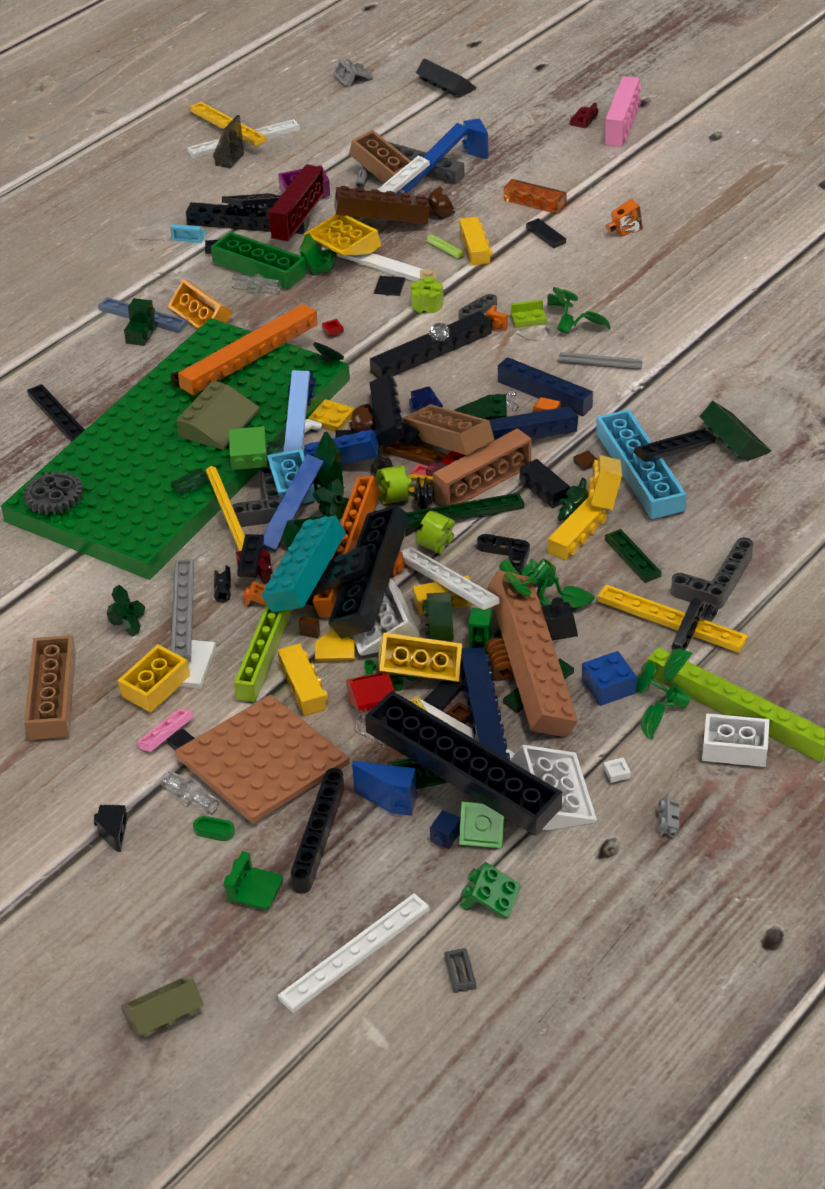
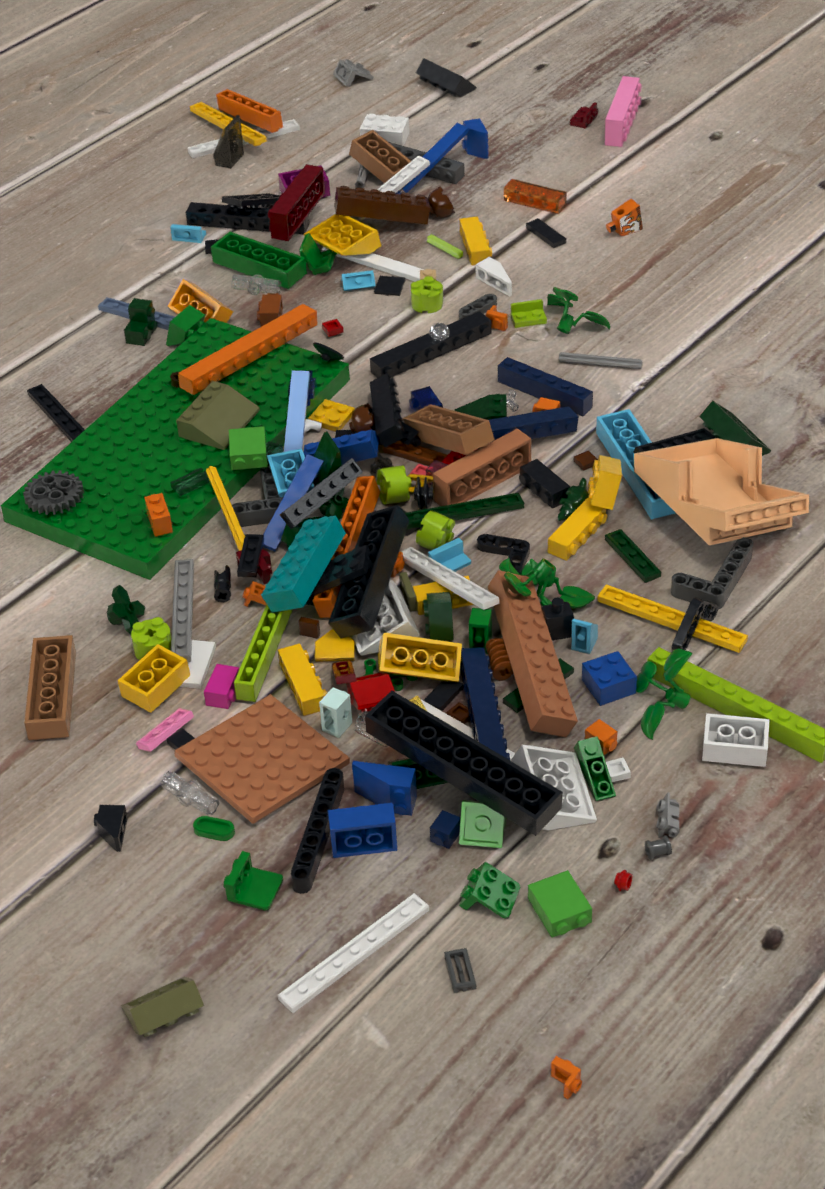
none -> lime brick [131,617,172,660]
none -> orange brick [144,493,173,537]
none -> green slope [166,305,205,346]
none -> dark pink brick [204,664,239,709]
none -> orange brick [216,89,283,133]
none -> dark orange brick [257,293,283,327]
none -> black tile [280,458,363,529]
none -> light aqua brick [319,687,353,738]
none -> blue brick [328,803,398,858]
none -> dark red tile [332,660,356,685]
none -> medium azure panel [341,270,375,291]
none -> white brick [360,114,409,146]
none -> olive tile [399,572,417,612]
none -> medium azure panel [428,538,471,572]
none -> white slope [476,257,512,297]
none -> bright green brick [528,870,592,938]
none -> orange bracket [551,1056,582,1099]
none -> medium azure slope [571,619,598,654]
none -> green slope [574,736,616,801]
none -> orange brick [585,719,618,755]
none -> red plate [614,870,633,891]
none -> light nougat panel [634,438,809,546]
none -> dark grey bush [645,835,672,860]

